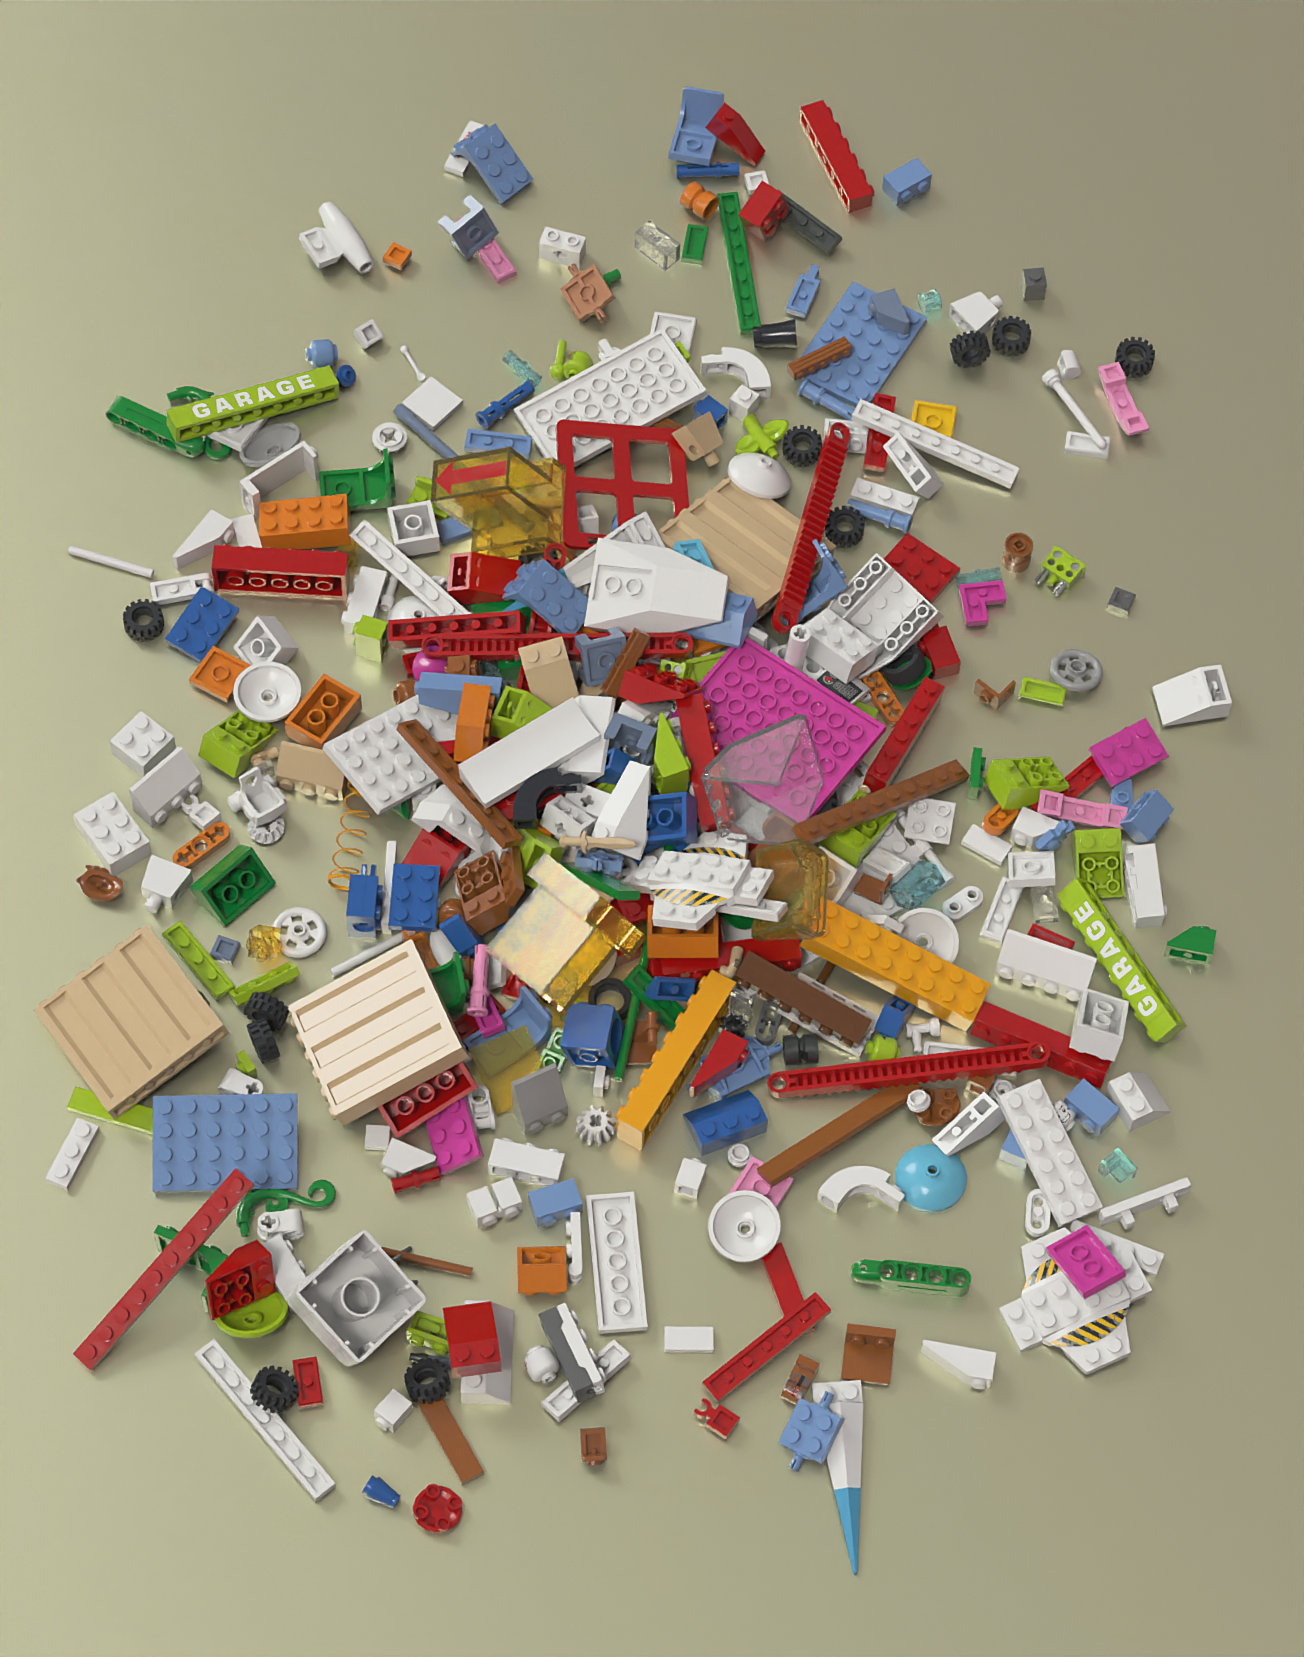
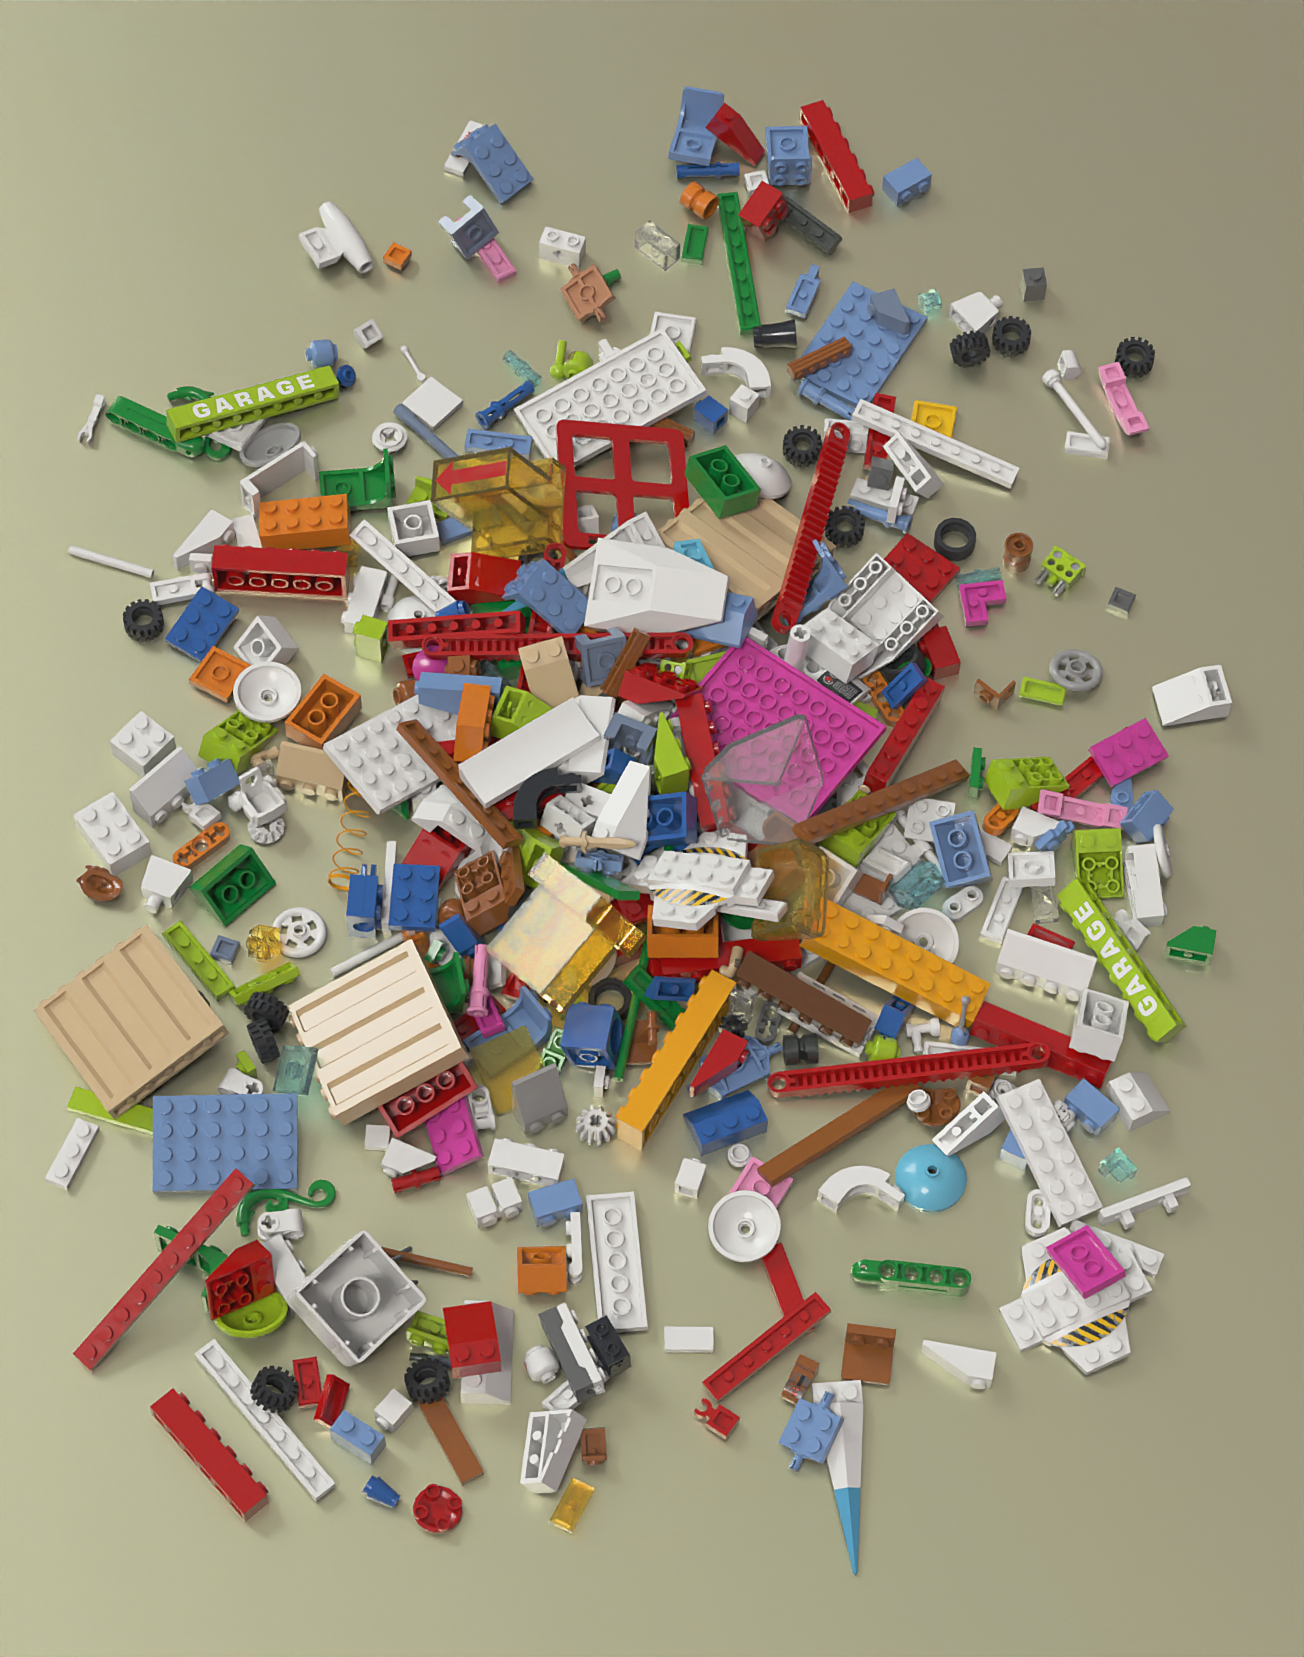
tan torso [672,411,723,467] -> none
lime plant [735,414,789,459] -> none
none -> white piece [78,394,106,445]
none -> red brick [150,1388,269,1522]
none -> medium blue brick [184,758,240,805]
none -> white plate [189,553,213,574]
none -> clear light blue plate [273,1045,319,1095]
none -> red tile [313,1374,350,1429]
none -> medium blue brick [330,1410,386,1465]
none -> plate [424,939,447,964]
none -> blue cone [435,600,470,617]
none -> white wedge [520,1409,587,1494]
none -> clear yellow plate [550,1478,595,1534]
none -> black hinge [585,1315,631,1378]
none -> green brick [684,445,761,519]
none -> medium blue bracket [765,126,812,186]
none -> dark grey brick [867,456,894,491]
none -> blue plate [881,662,927,709]
none -> white plate [886,477,907,524]
none -> medium blue slope [929,810,993,888]
none -> black tyre [934,518,976,561]
none -> hinge [950,996,970,1046]
none -> white plate [1114,909,1151,951]
none -> white plate [1153,824,1172,878]

